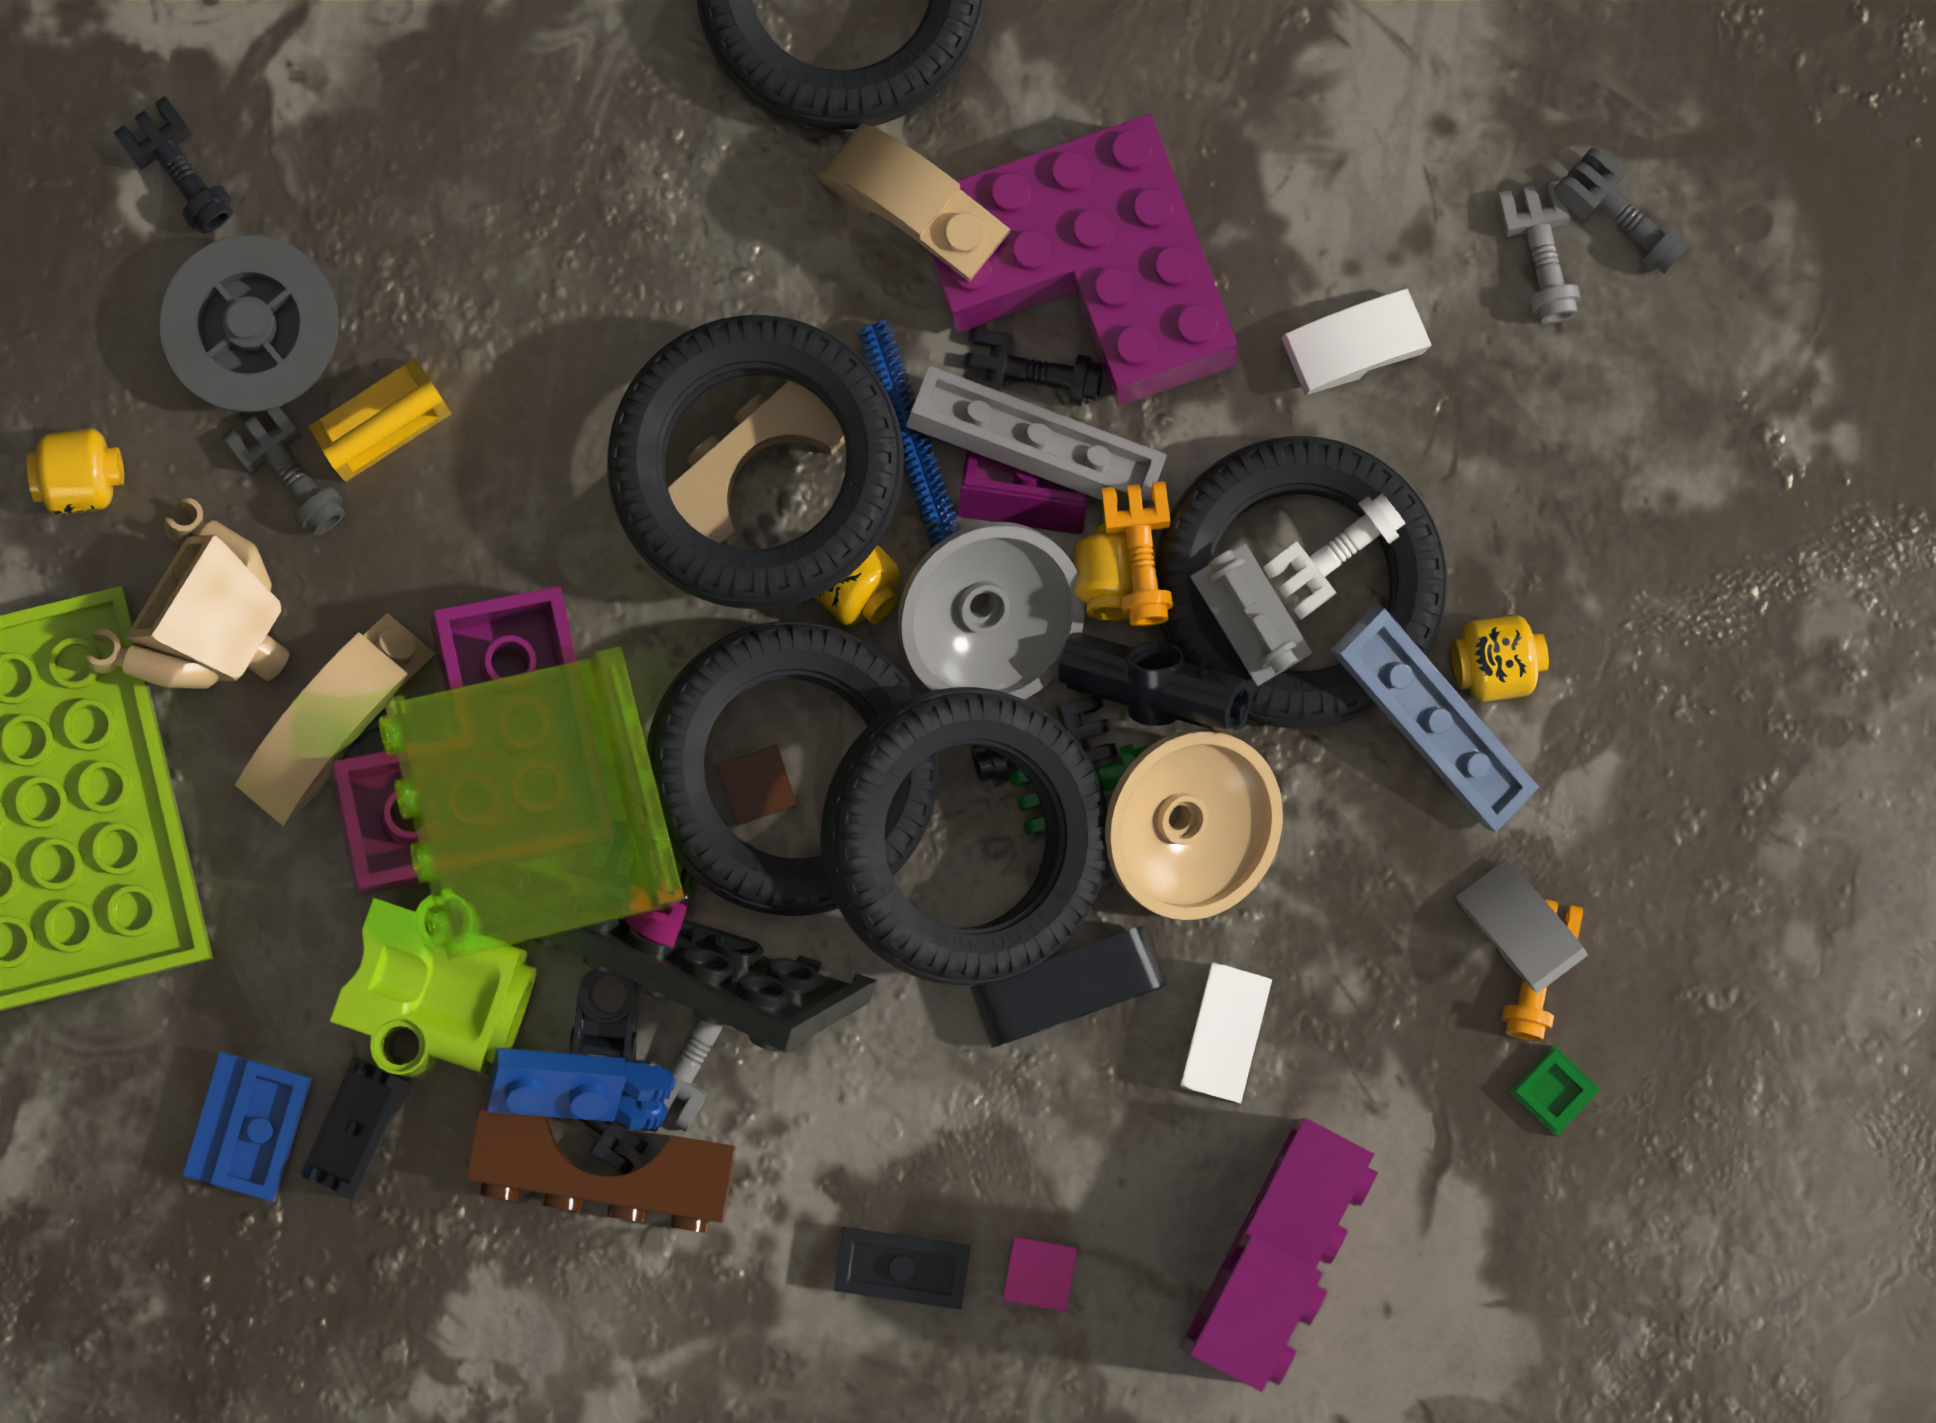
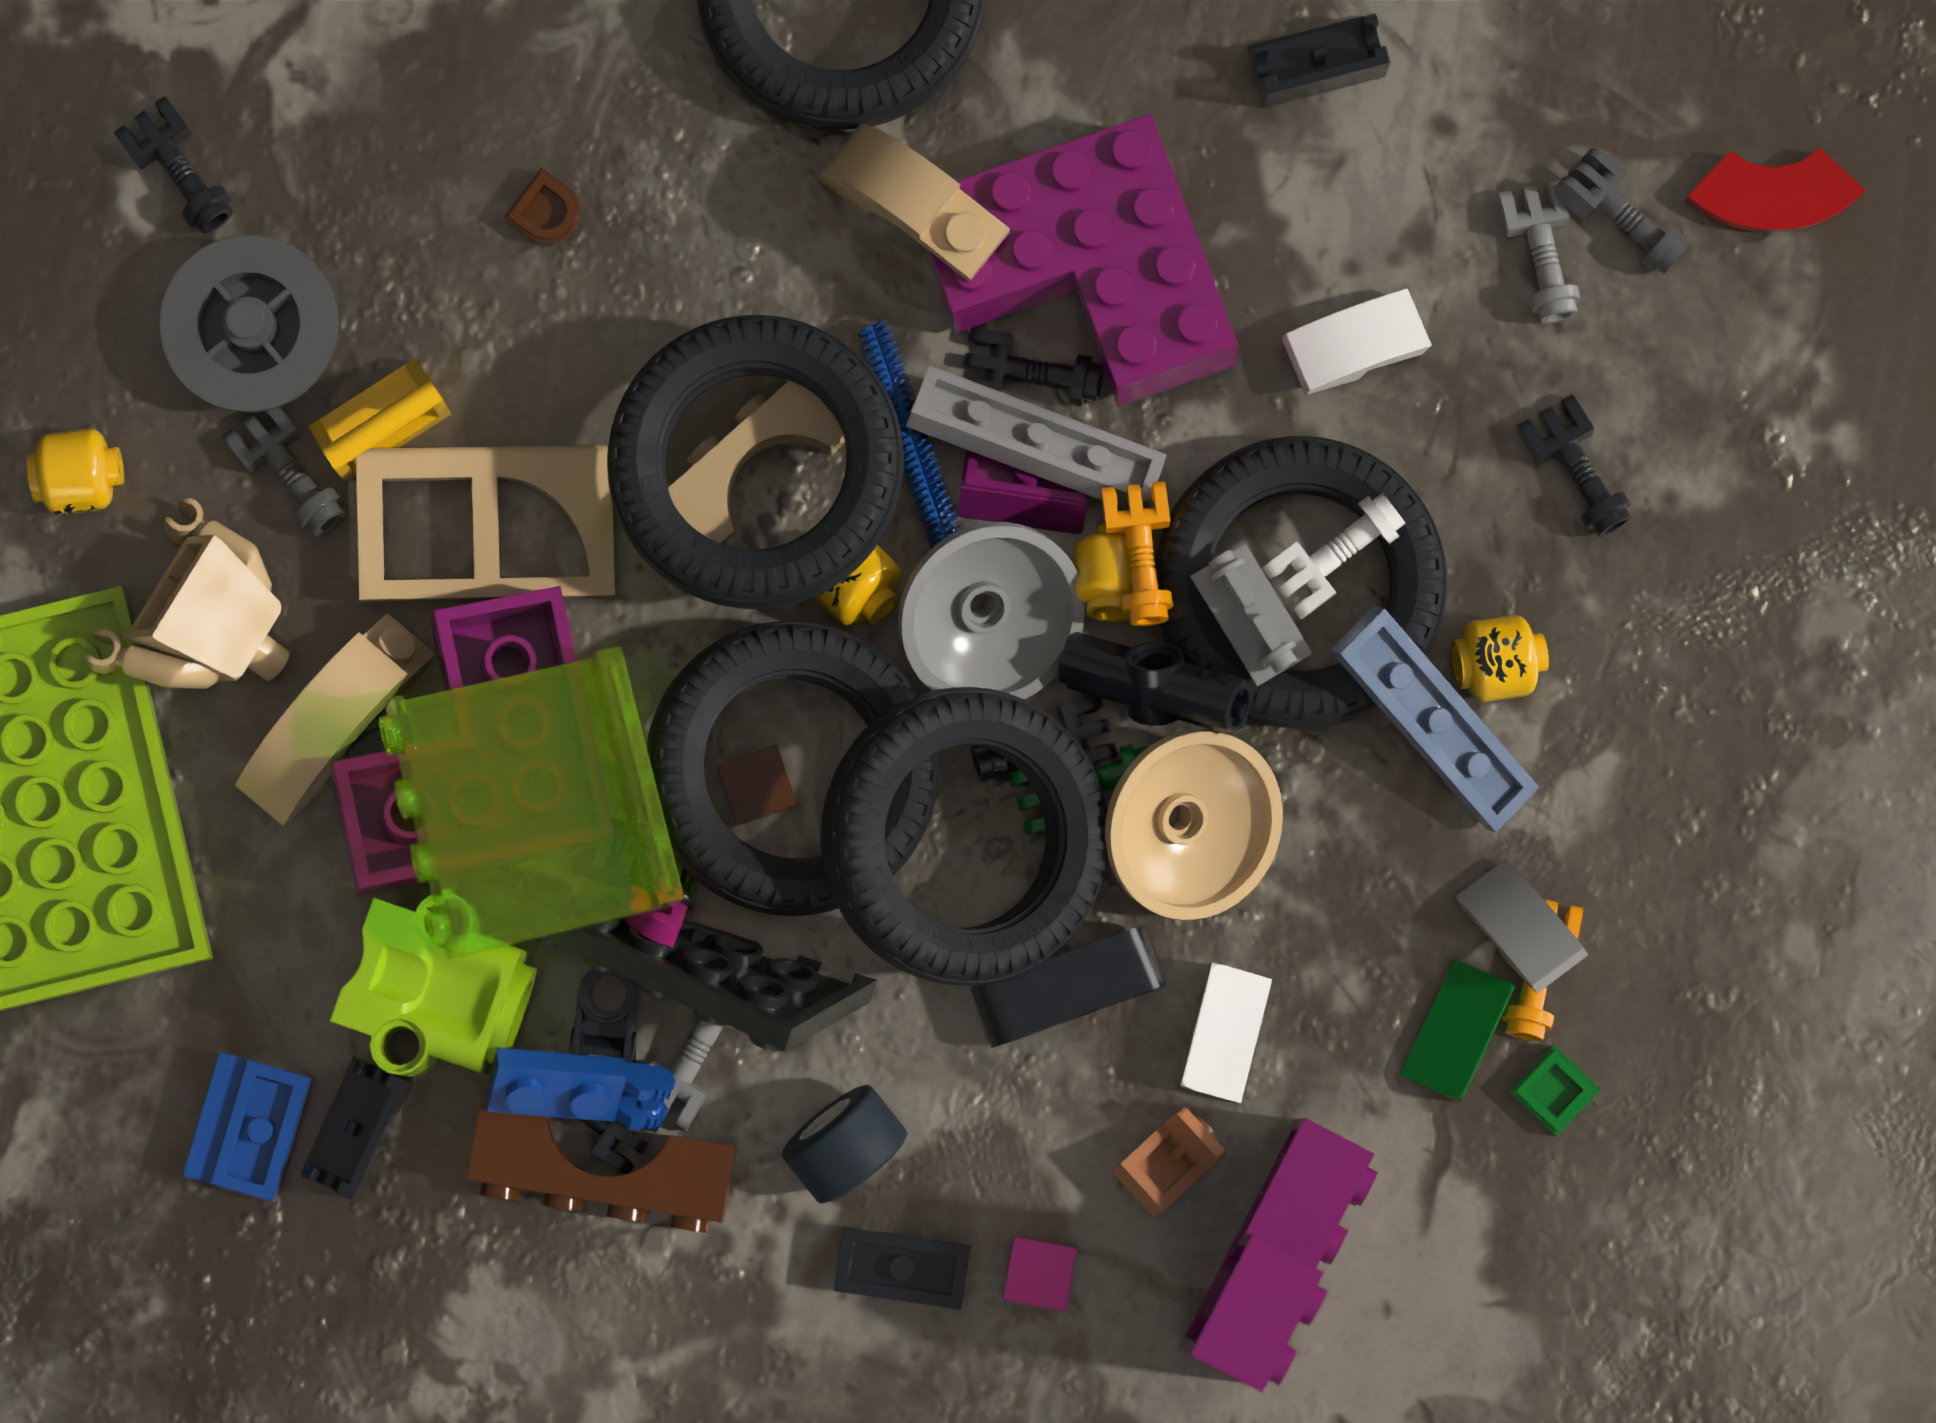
none -> tan window [353,445,615,602]
none -> reddish brown tile [503,167,581,246]
none -> black wheel [782,1085,908,1204]
none -> nougat bracket [1111,1107,1226,1219]
none -> black hinge [1247,13,1391,108]
none -> green slope [1399,959,1515,1102]
none -> black hinge [1516,394,1632,537]
none -> red tile [1685,148,1866,233]

